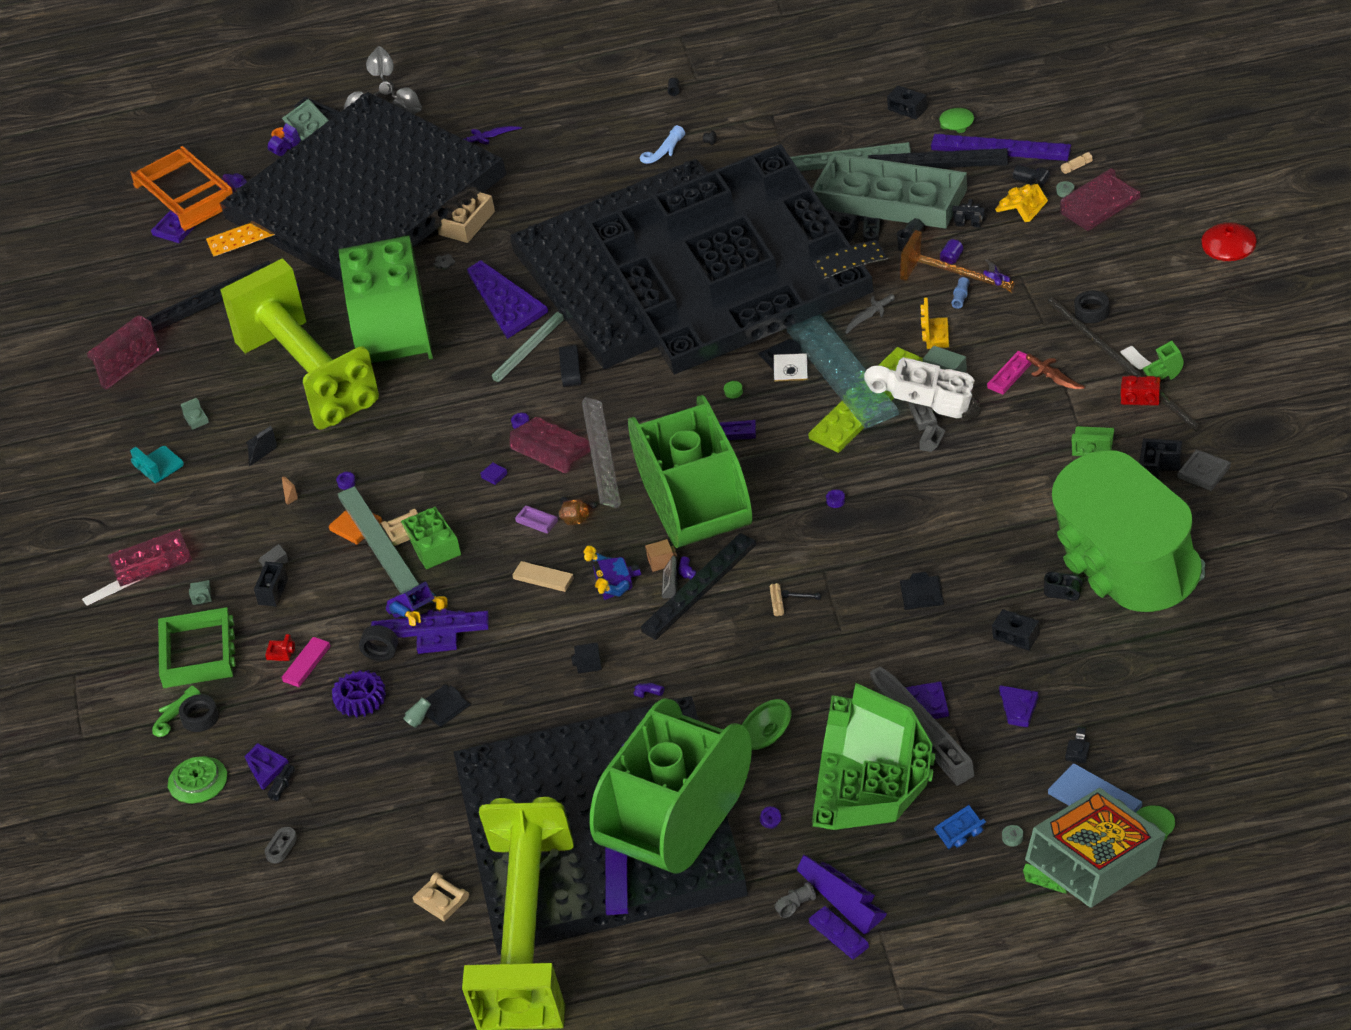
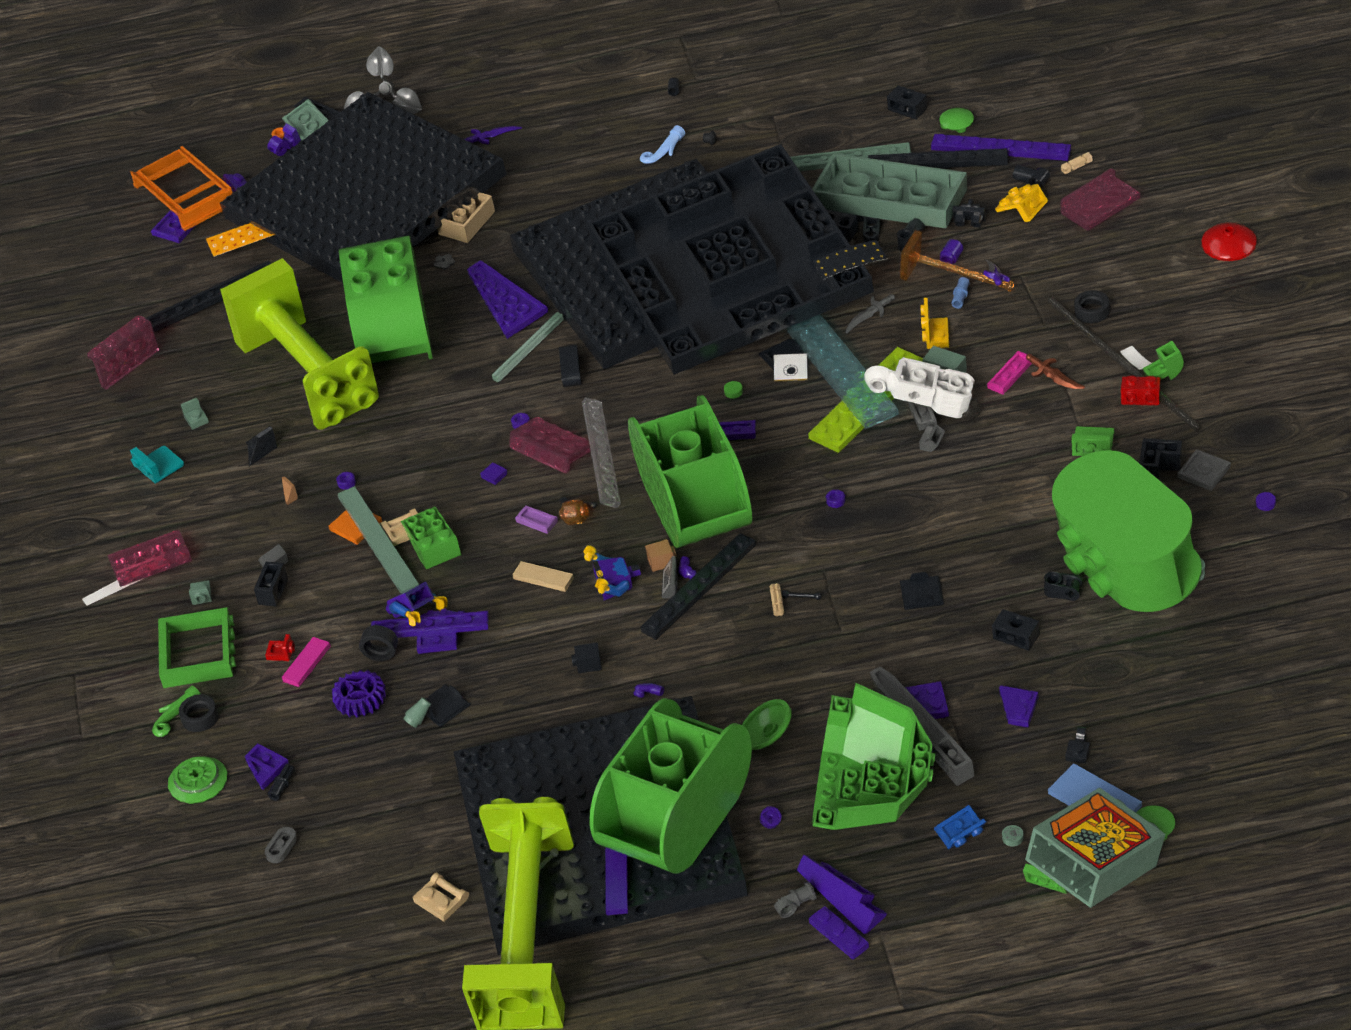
sand green tile [1056,181,1074,198] -> none
none -> dark purple tile [1256,492,1276,511]

